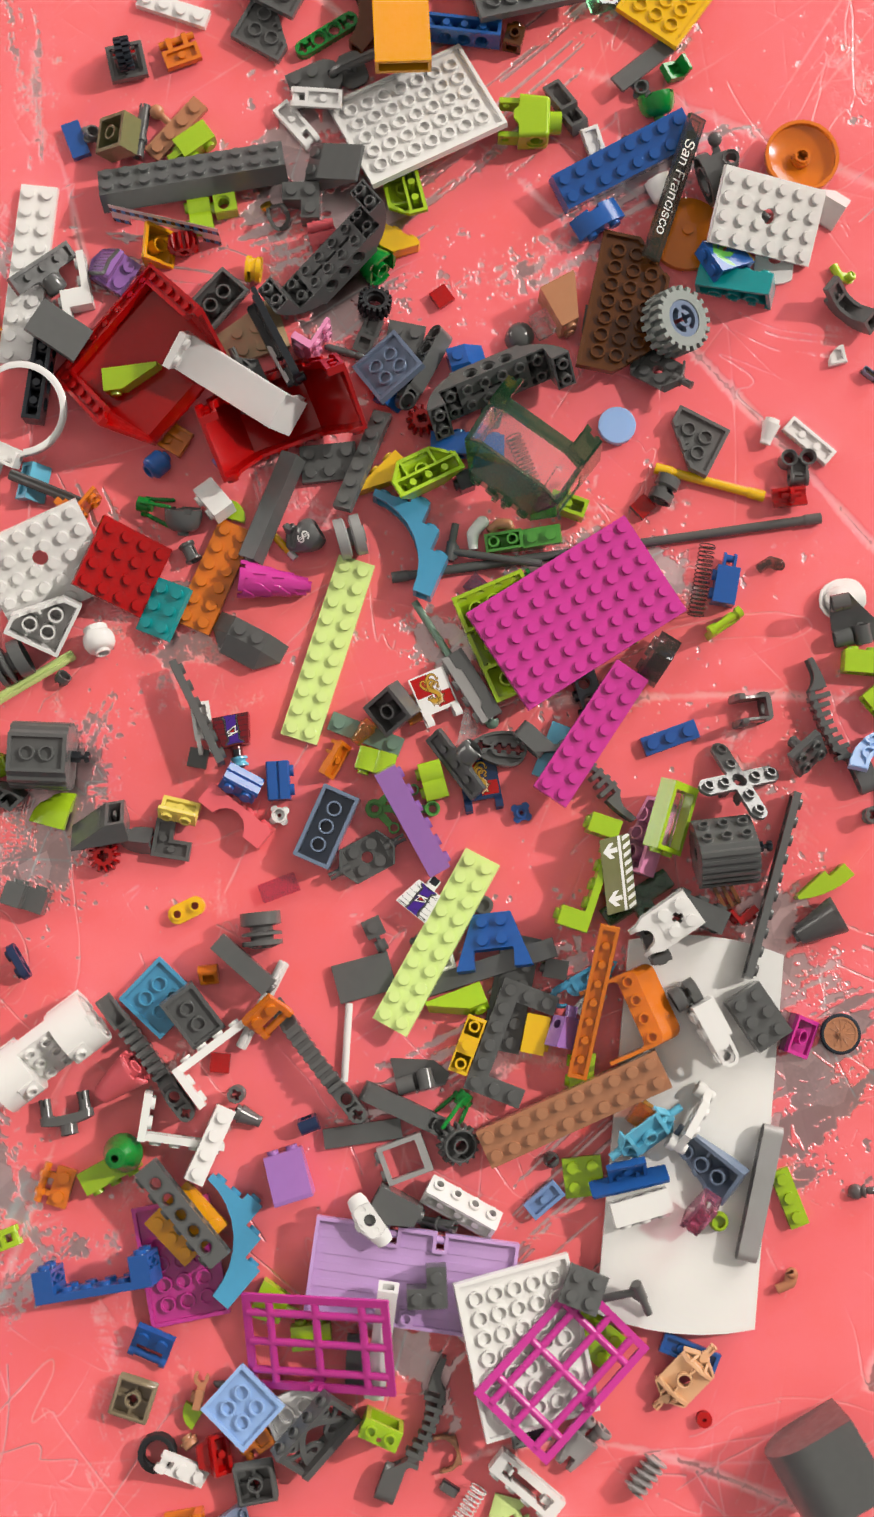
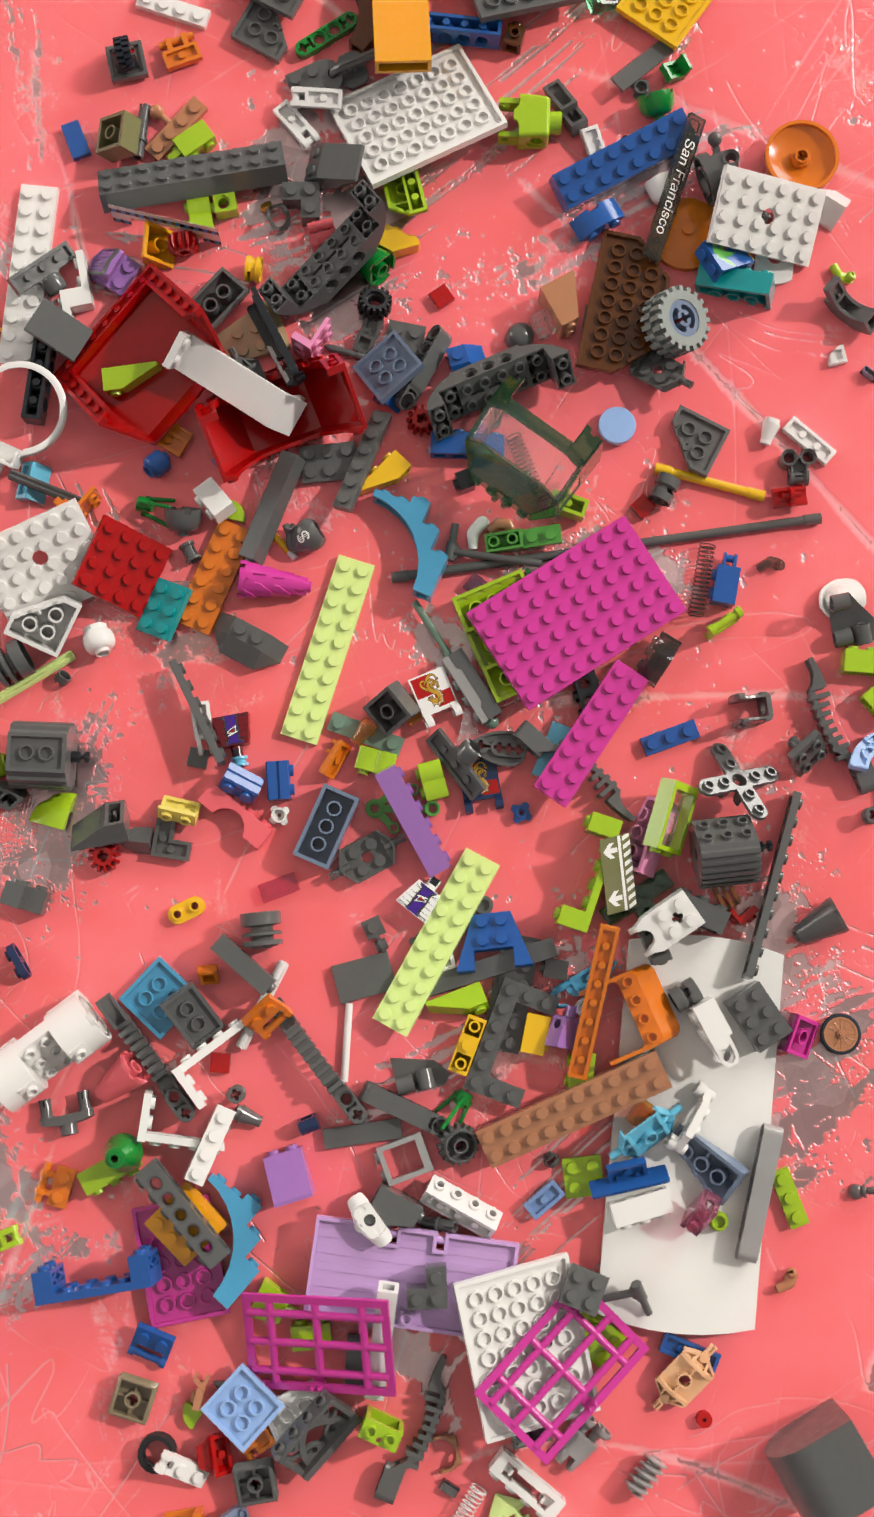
dark grey plate [82,125,99,143] -> none
nougat plate [180,1432,199,1451] -> none
light grey wheel [332,513,369,561] -> none
lime wedge [391,446,465,499] -> none
lime slope [793,863,855,900] -> none

